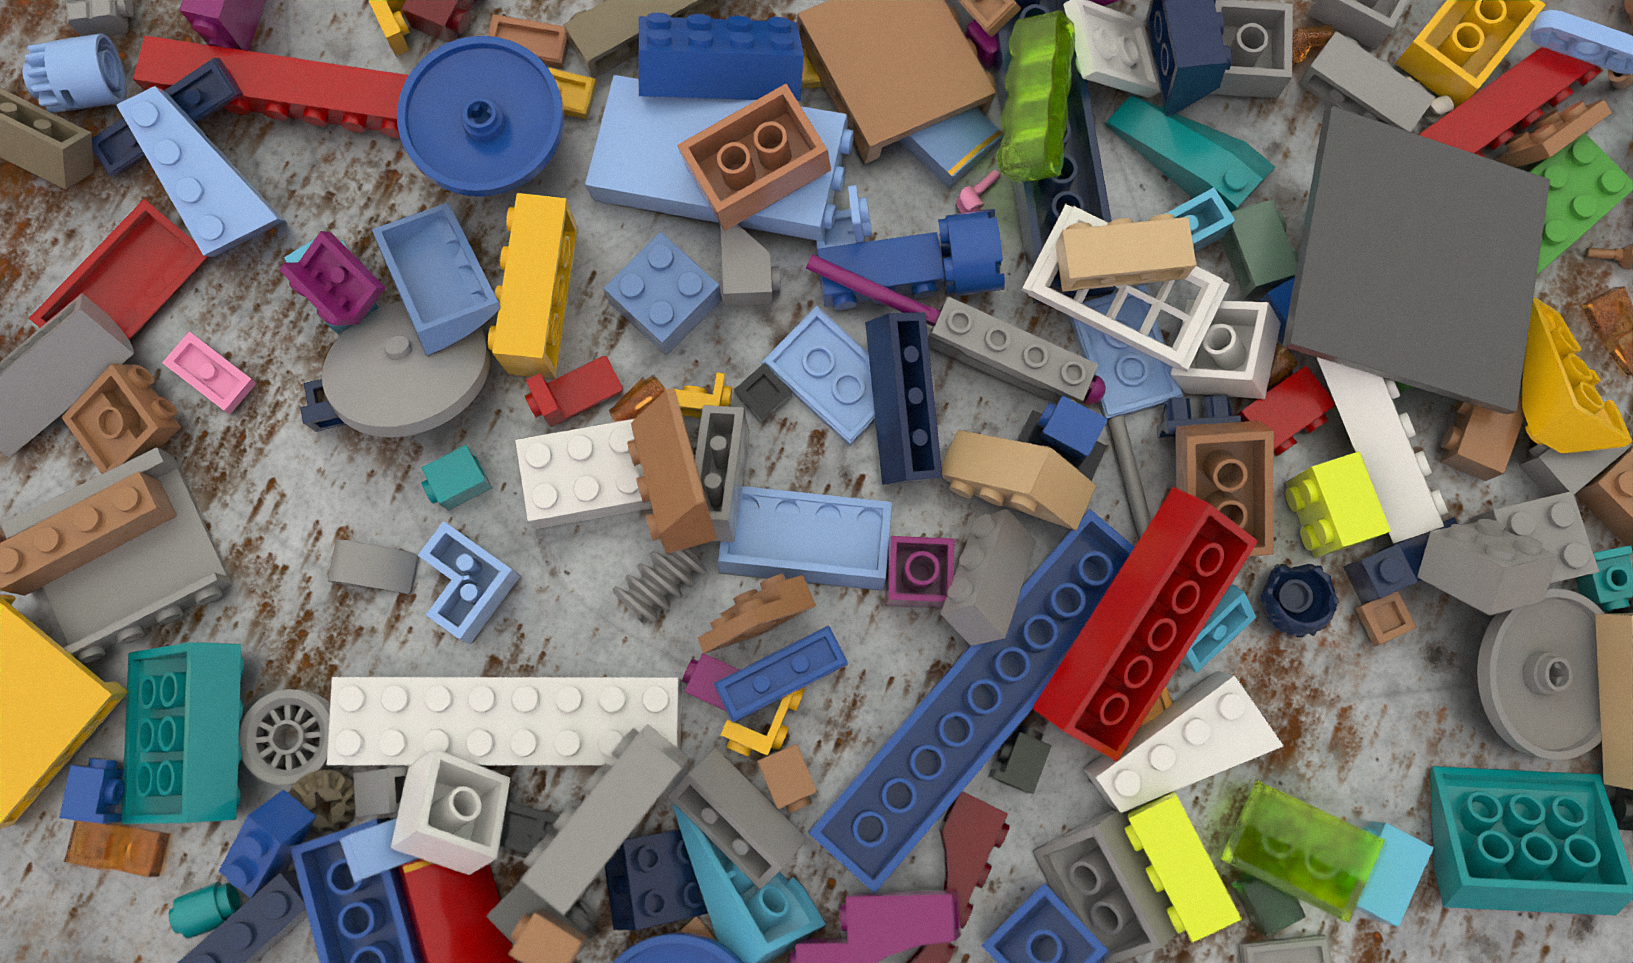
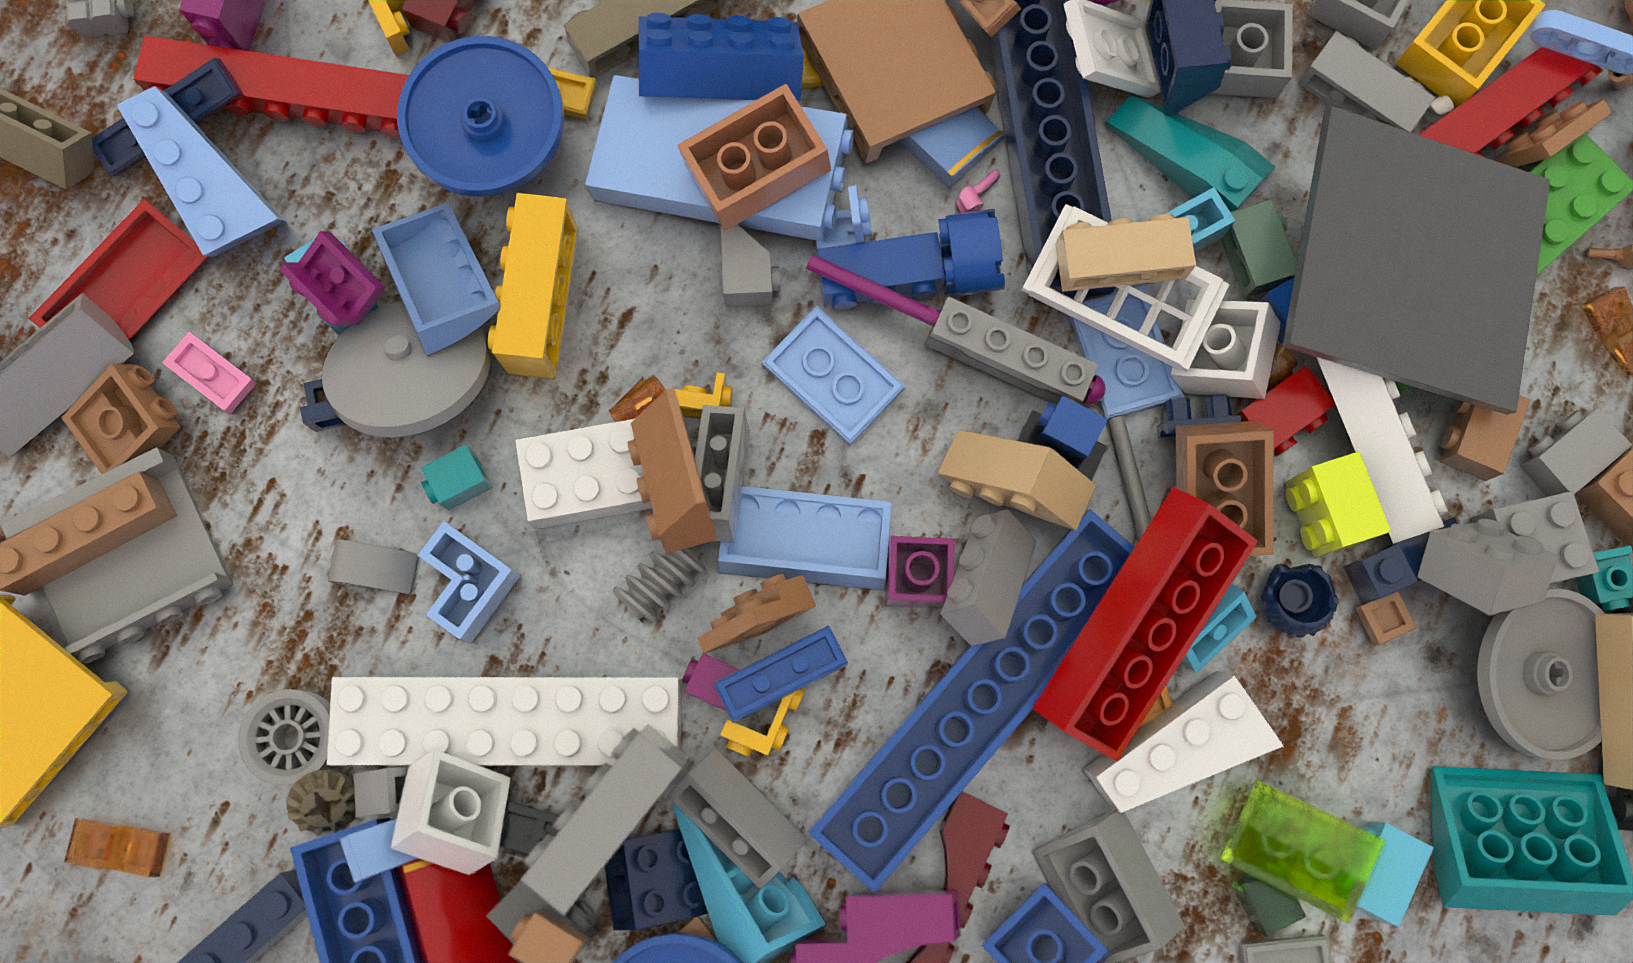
light blue gear [22,33,127,113] -> none
blue brick [59,758,125,824] -> none
teal slope [121,642,244,824] -> none
teal brick [168,882,242,939] -> none
blue brick [219,789,316,899] -> none
nougat tile [488,14,569,69] -> none
red bracket [525,356,623,427] -> none
medium blue brick [603,231,722,356] -> none
black plate [734,363,792,422] -> none
medium nougat brick [758,744,817,813] -> none
dark blue brick [865,312,943,485] -> none
magenta slope [965,19,998,70] -> none
pearl dark grey brick [988,724,1052,794] -> none
clear neon green brick [997,10,1075,183] -> none
neon yellow slope [1124,791,1242,943] -> none
clear orange arm [1292,25,1333,65] -> none
yellow wedge [1522,296,1633,454] -> none

